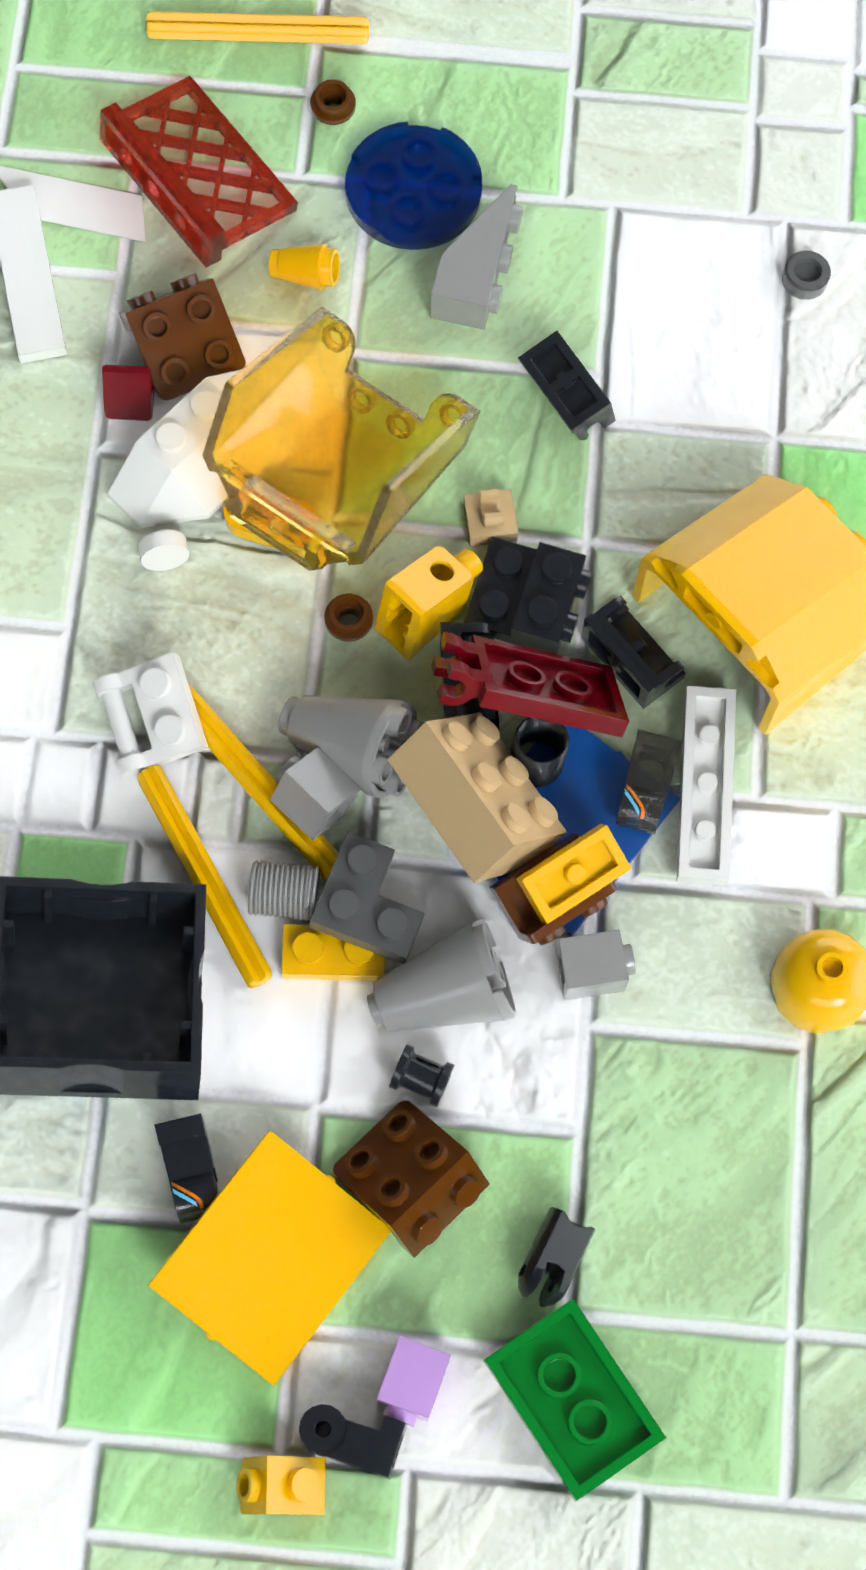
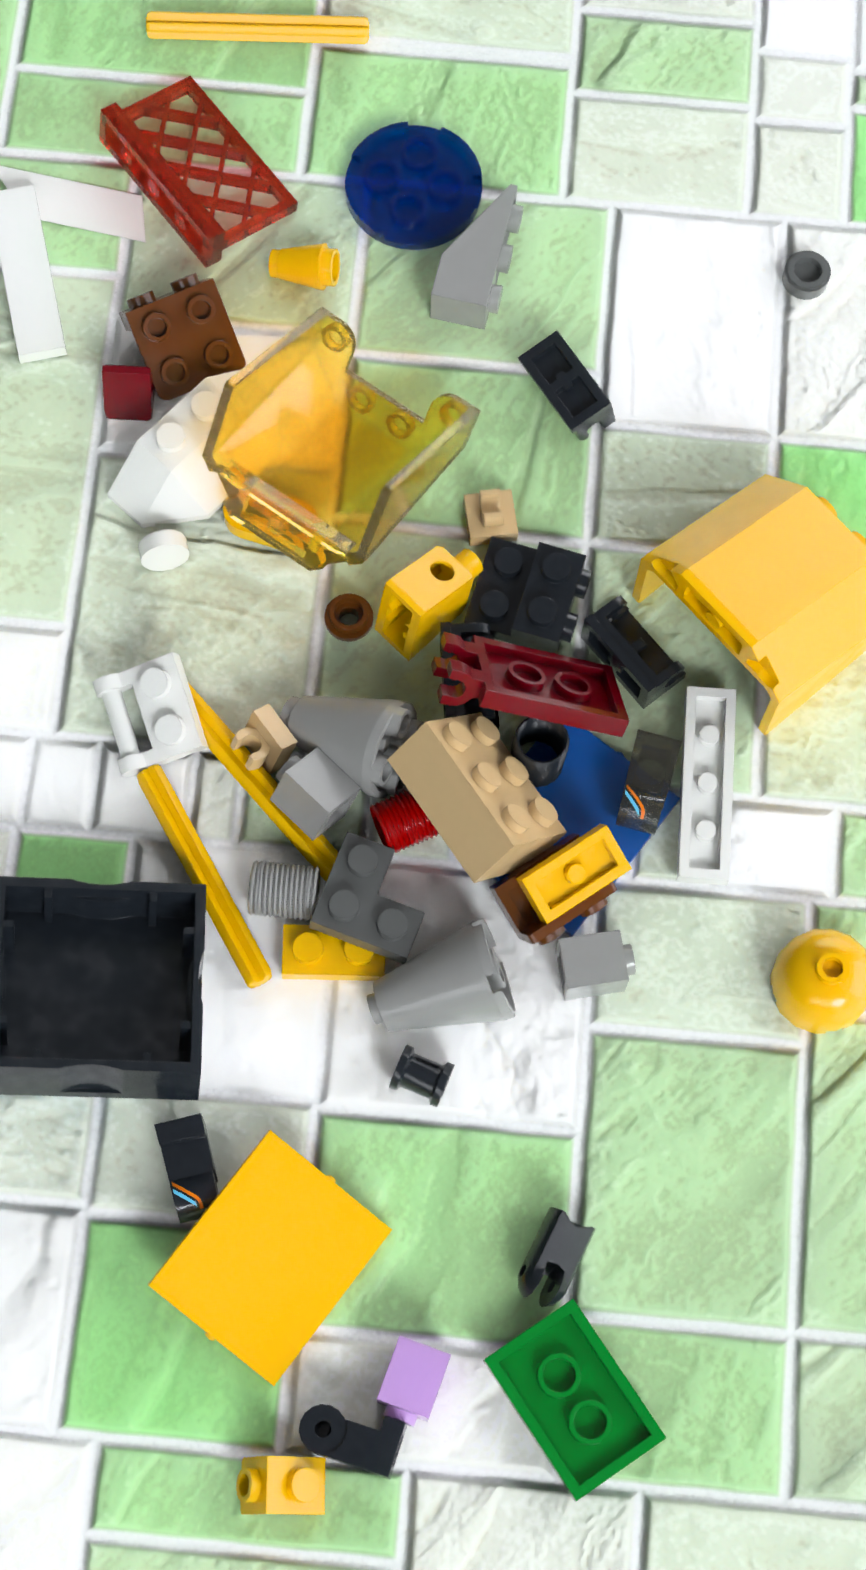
reddish brown plate [310,79,356,125] -> none
reddish brown bracket [333,1100,490,1258] -> none
none -> tan tile [230,703,298,774]
none -> red piece [370,790,439,853]

